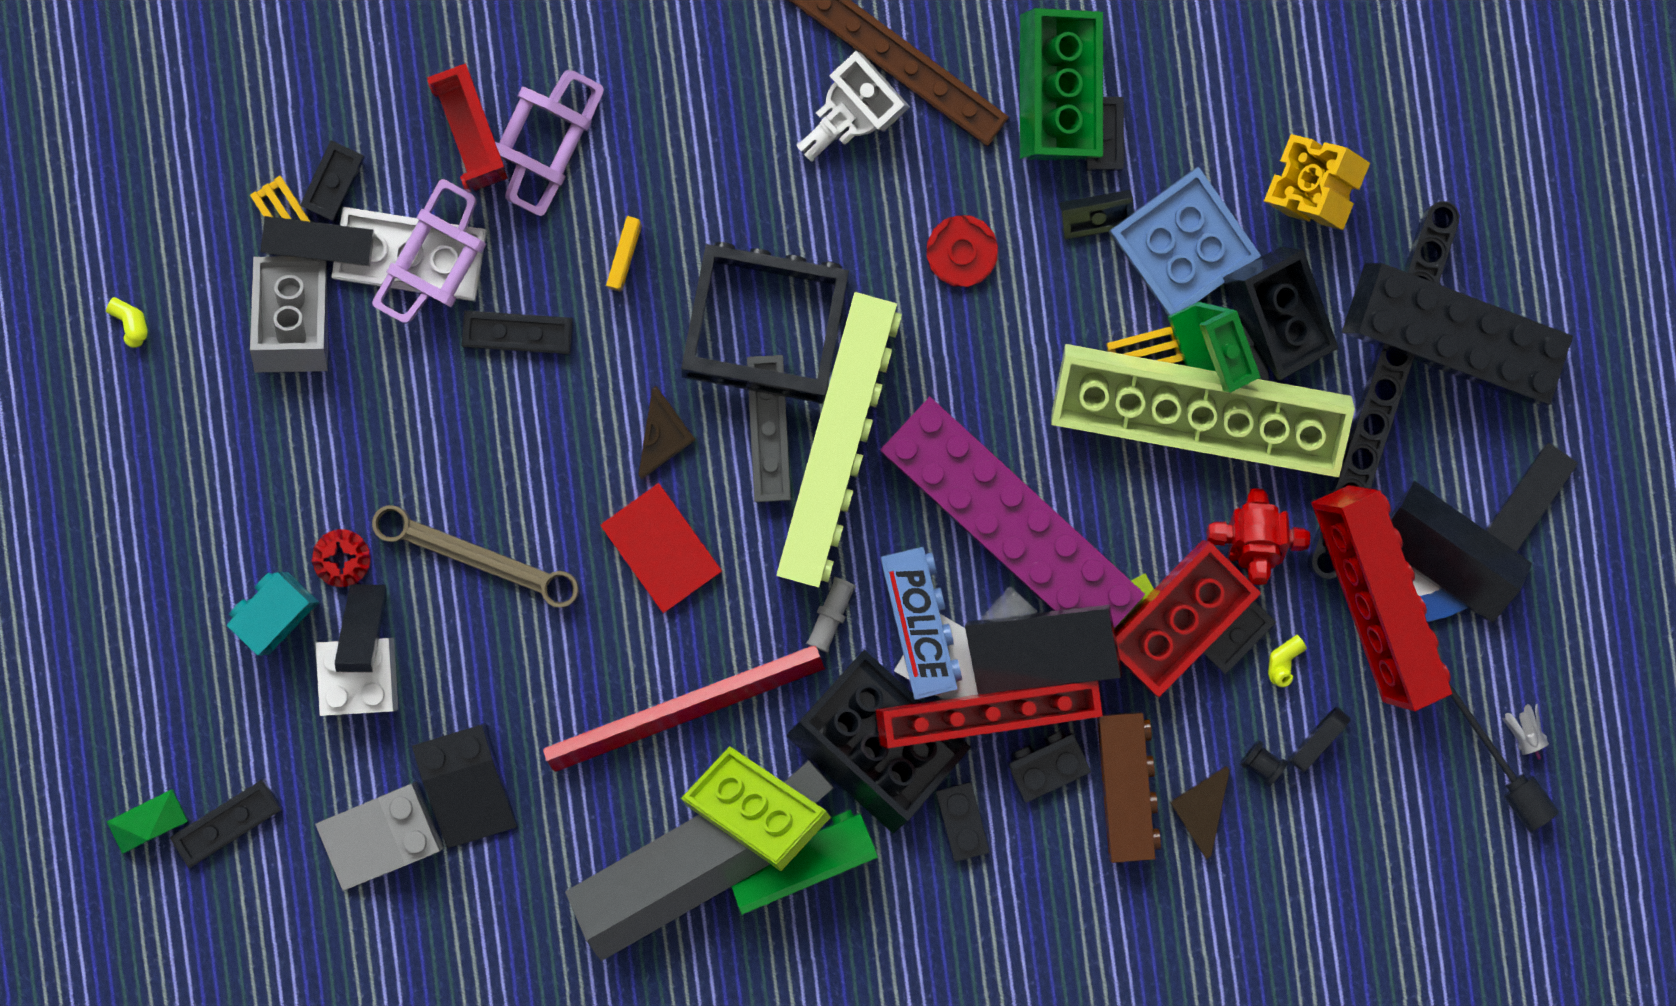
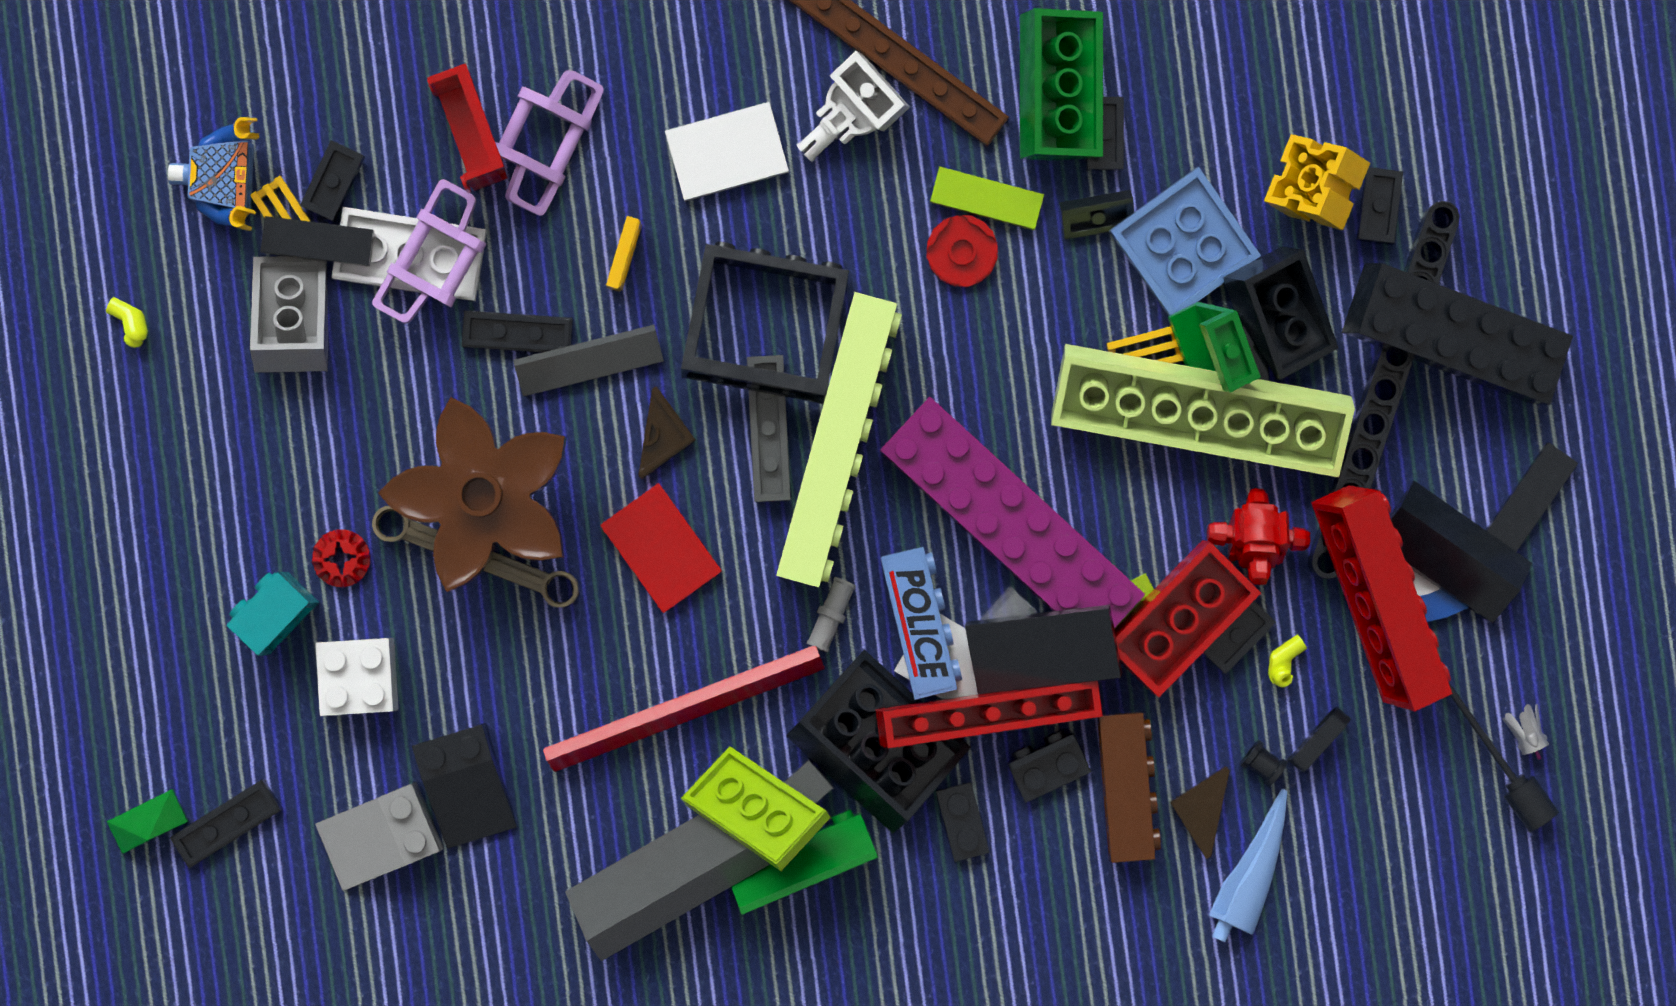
black tile [334,584,387,672] -> none
none -> torso [168,117,259,231]
none -> reddish brown plant [378,397,567,592]
none -> dark grey tile [513,325,664,396]
none -> white tile [665,102,789,201]
none -> lime tile [930,166,1044,230]
none -> light blue piece [1209,788,1287,942]
none -> black plate [1356,167,1403,245]

